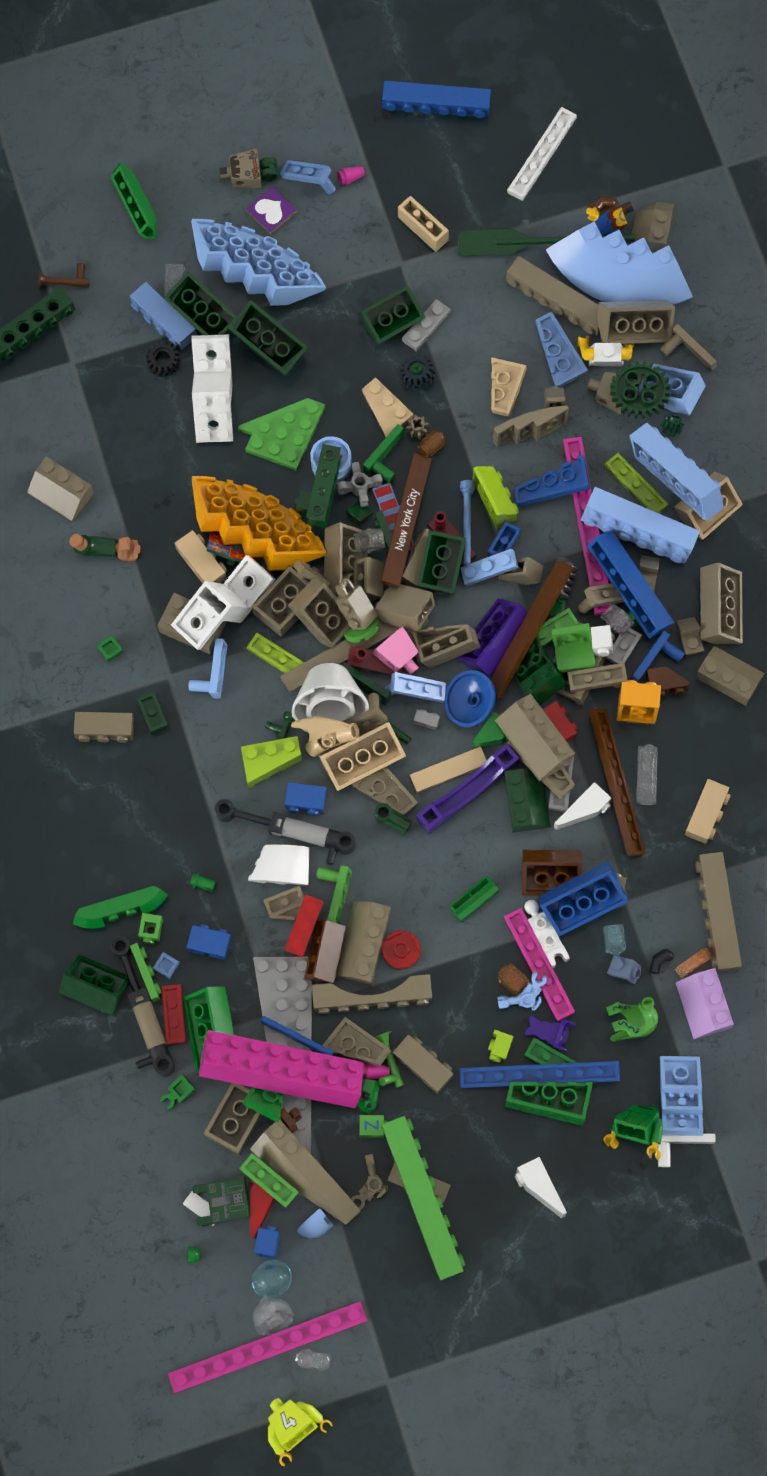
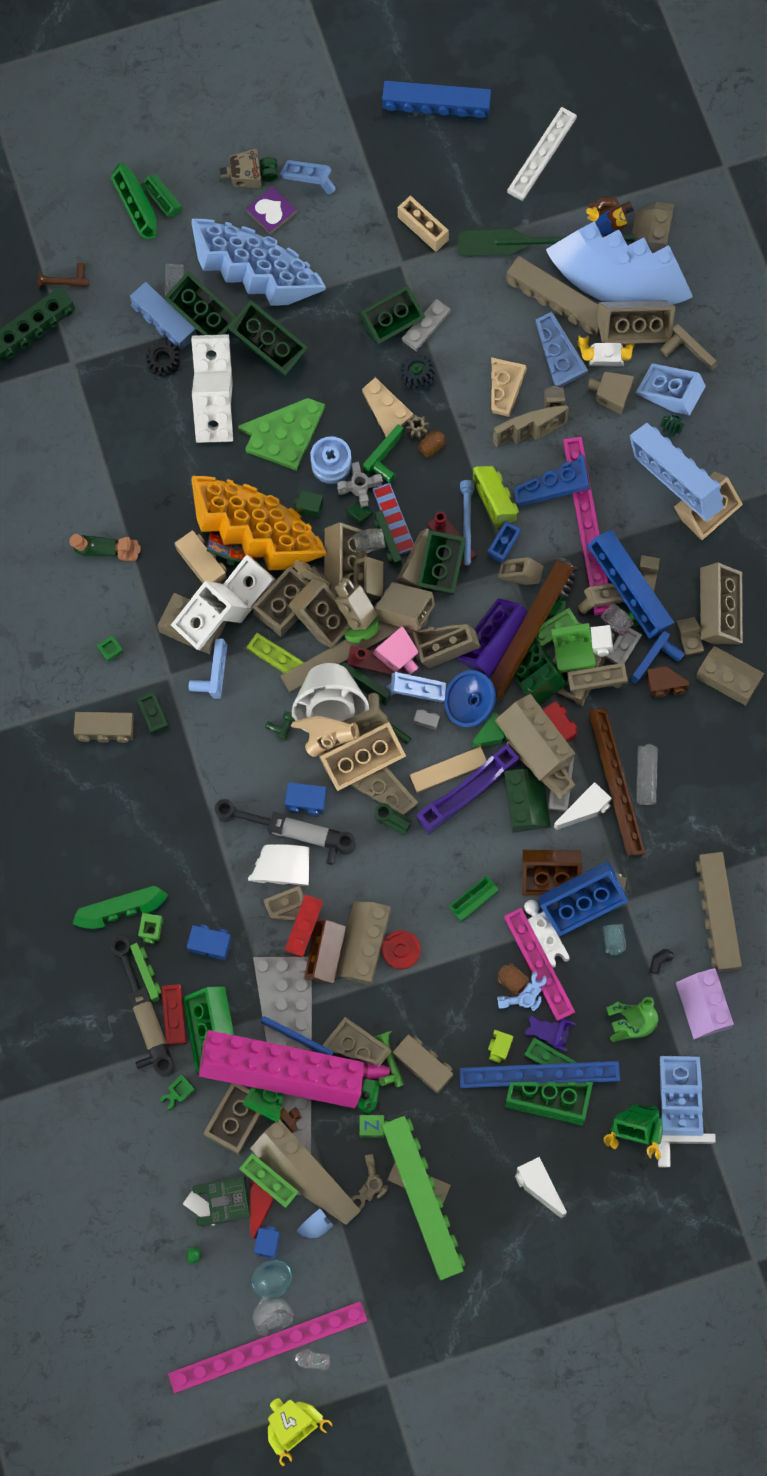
dark tan slope [27,456,94,522] -> none
dark green slope [59,955,130,1015] -> none
medium blue tile [153,952,180,980] -> none
green pin [190,873,216,892] -> none
lime wedge [241,736,302,789] -> none
dark green fence [306,444,342,529] -> none
dark tan arch [312,974,432,1014] -> none
bright green piece [317,865,352,924] -> none
dark pink cone [337,166,365,186] -> none
reddish brown tile [380,453,432,589] -> none
light blue plate [460,549,519,586] -> none
light blue brick [581,487,700,564] -> none
lime tile [604,453,669,514] -> none
sand blue bracket [607,955,642,984] -> none
dark green gear [610,361,671,419] -> none
light orange brick [617,680,661,724] -> none
clear orange piece [675,947,714,979] -> none
tan brick [685,779,730,844] -> none
none -> green piece [141,174,182,217]

